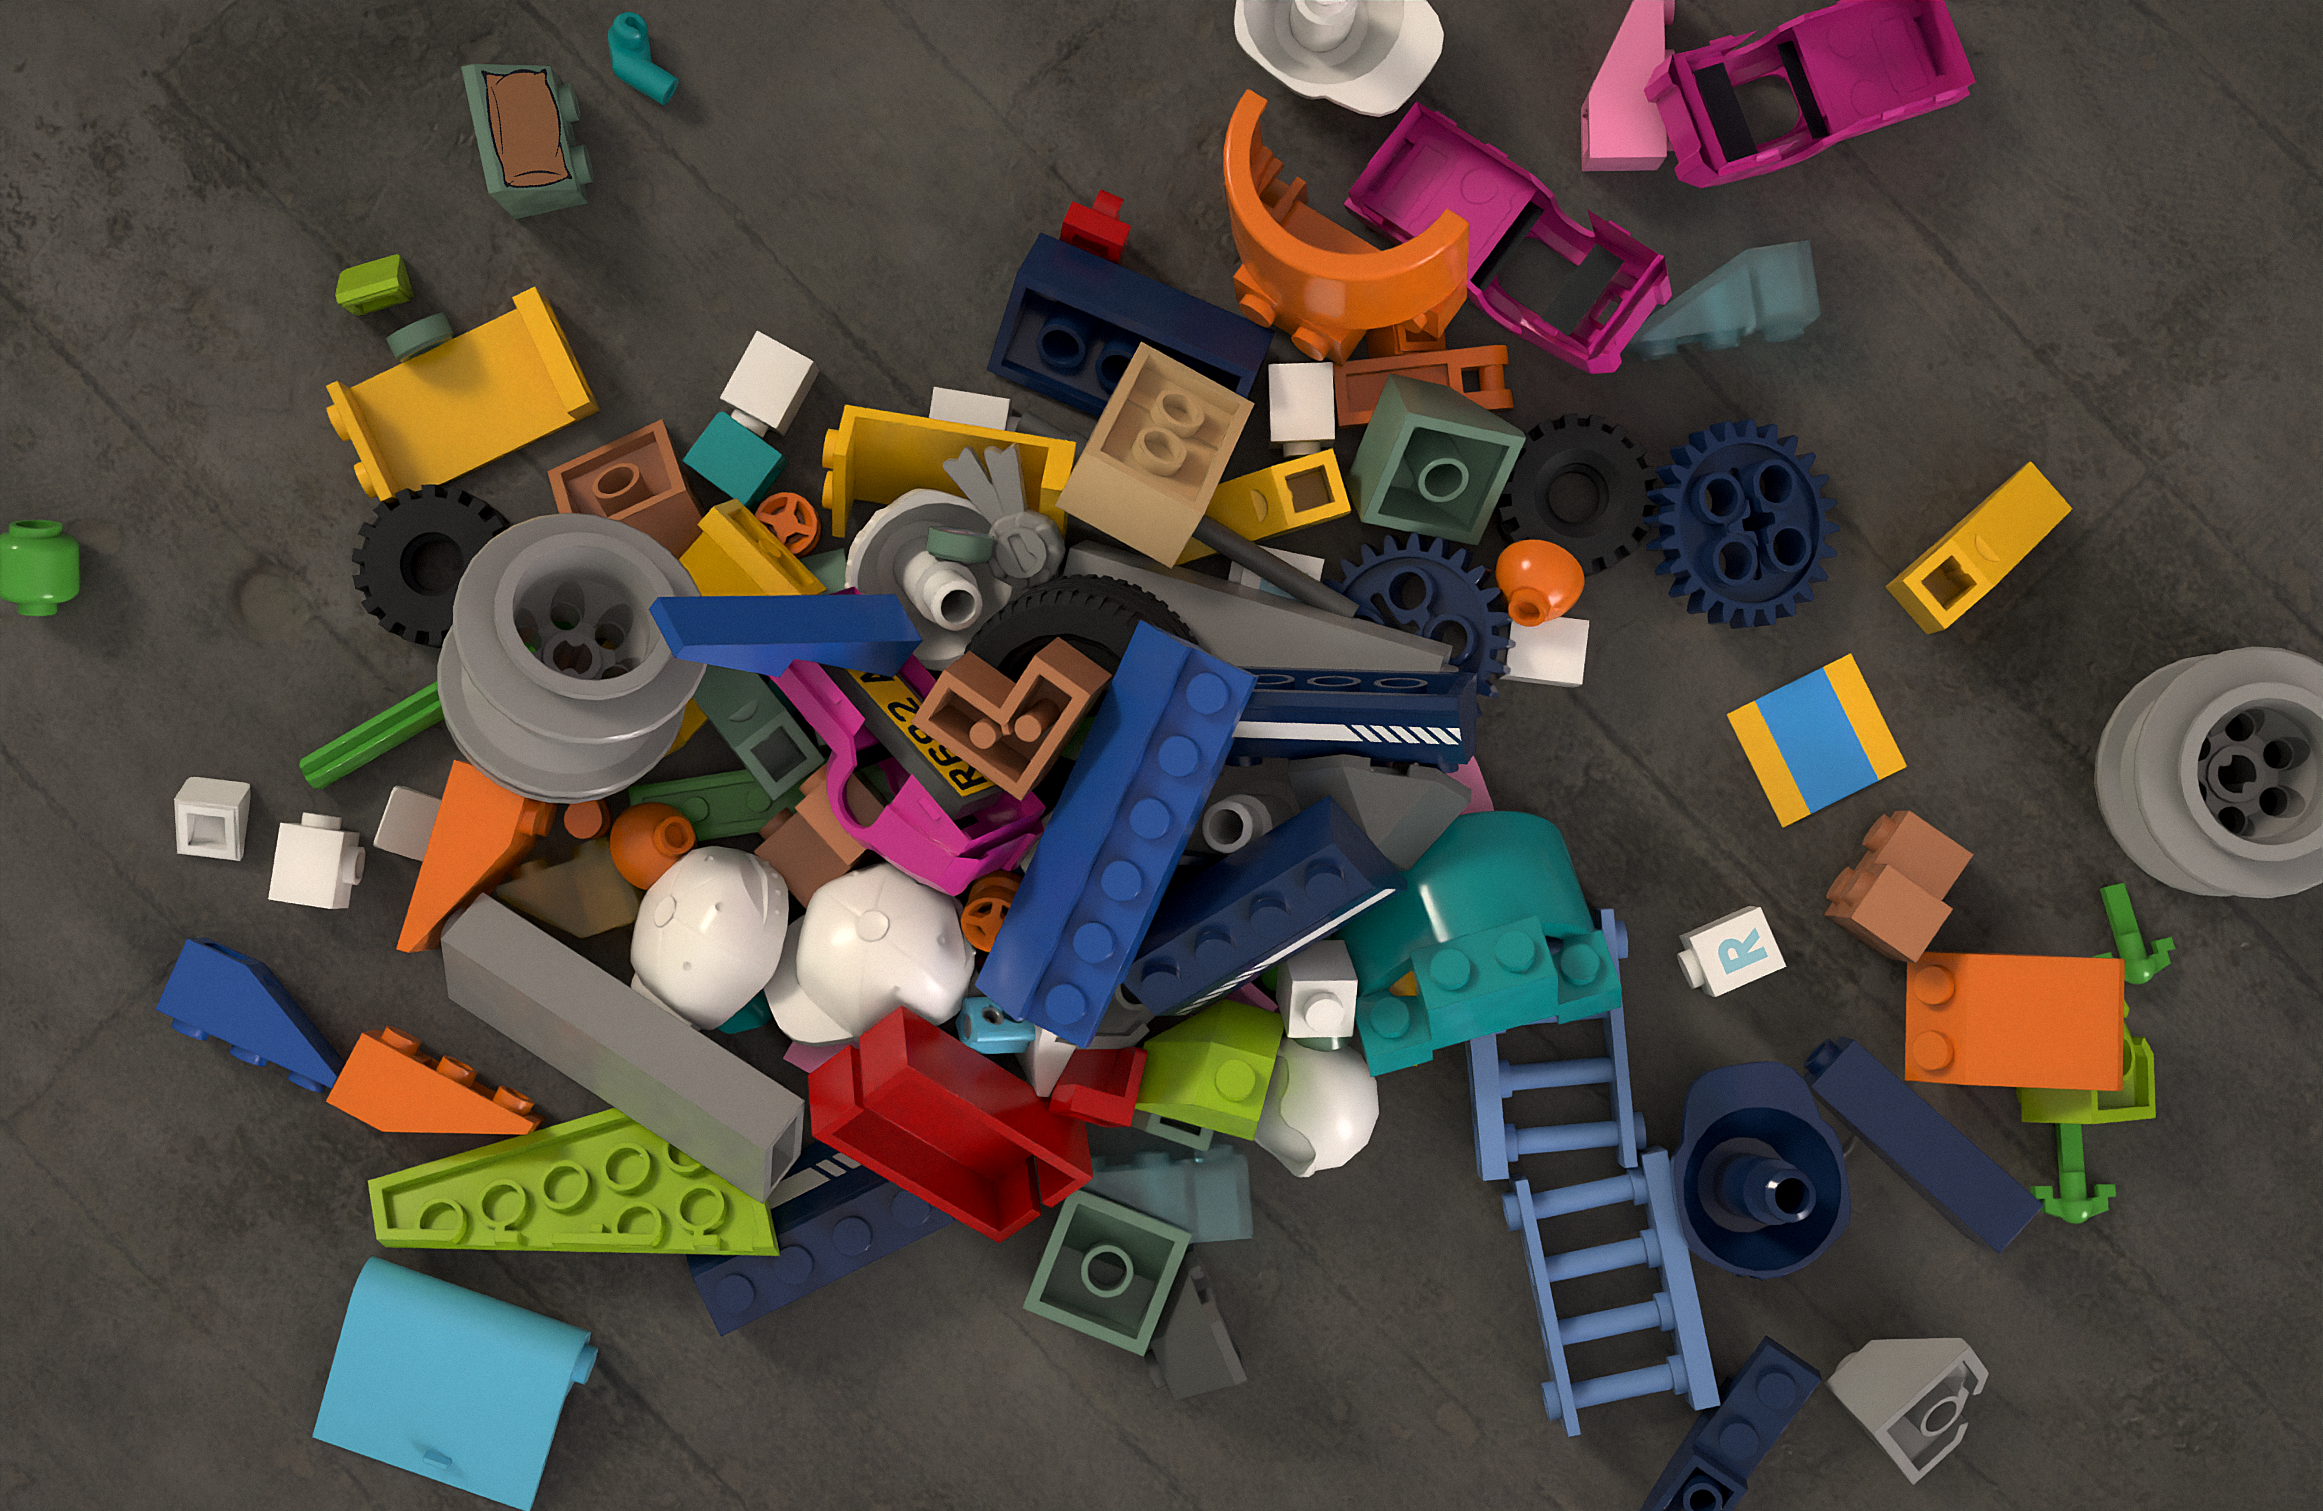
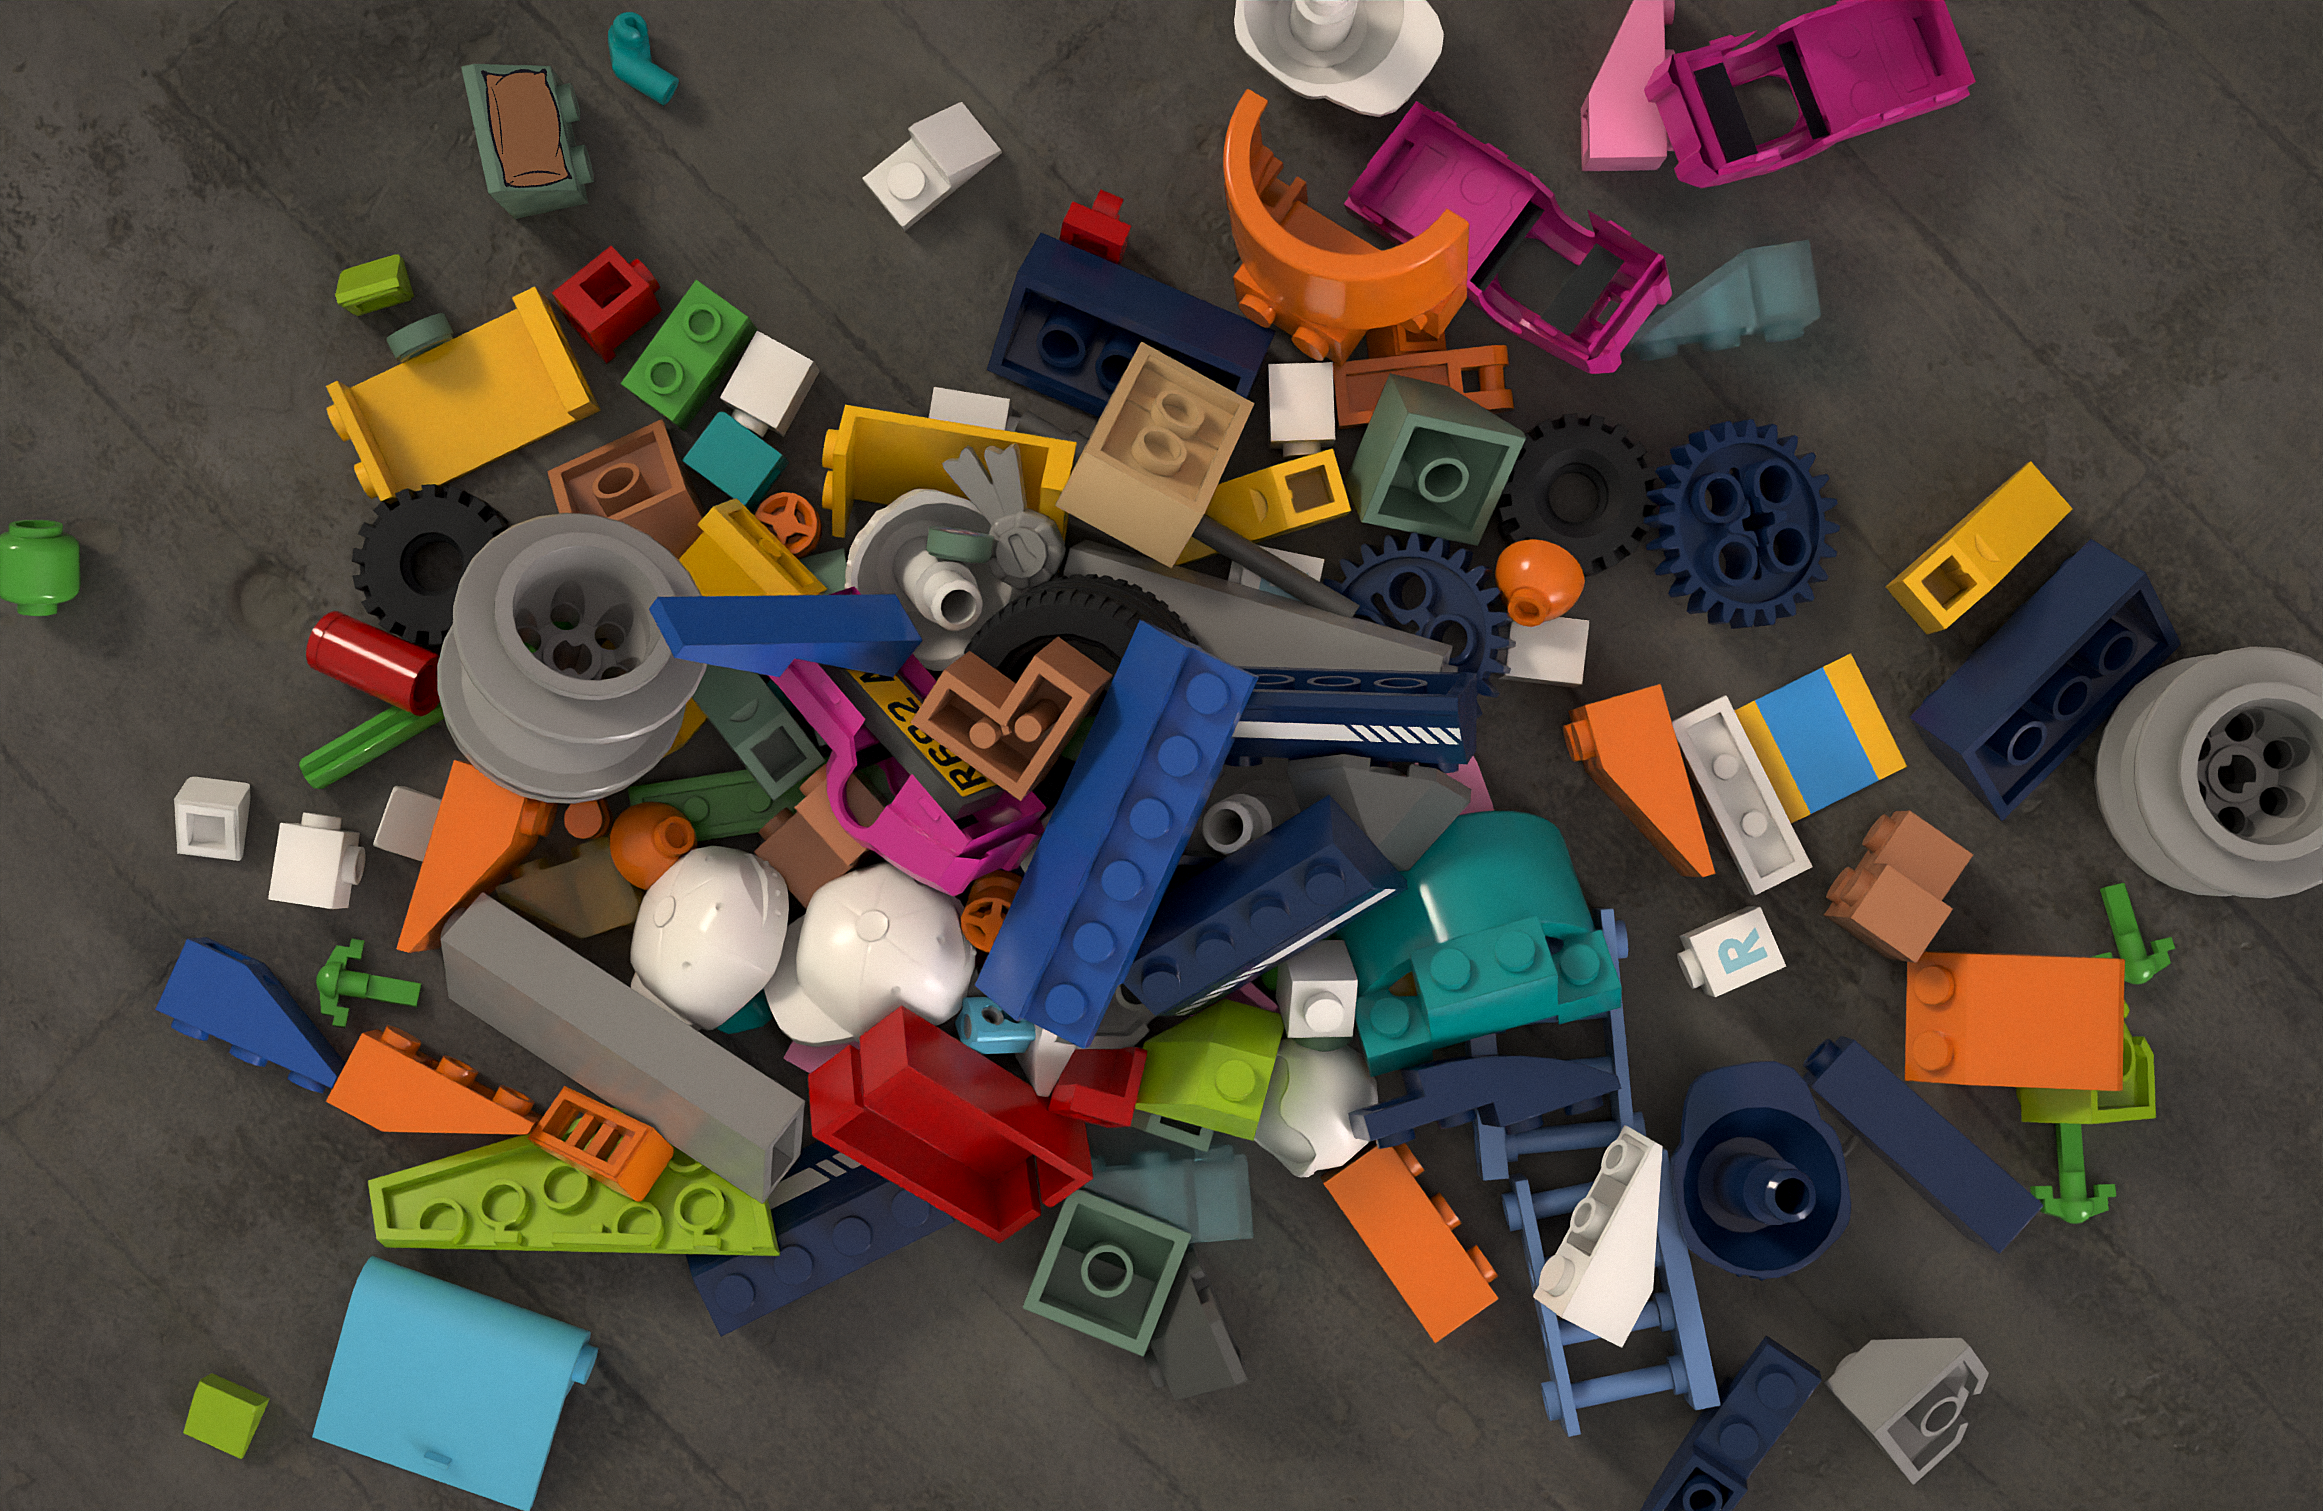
none -> lime slope [183,1373,270,1459]
none -> red pin [306,611,440,716]
none -> bright green piece [316,938,422,1029]
none -> orange slope [528,1086,674,1202]
none -> red brick [552,246,662,364]
none -> bright green brick [621,280,758,431]
none -> white slope [862,102,1002,232]
none -> orange brick [1320,1140,1499,1343]
none -> dark blue slope [1348,1054,1622,1149]
none -> white slope [1533,1125,1662,1348]
none -> orange slope [1563,684,1715,877]
none -> white plate [1672,695,1812,895]
none -> dark blue slope [1909,539,2181,821]

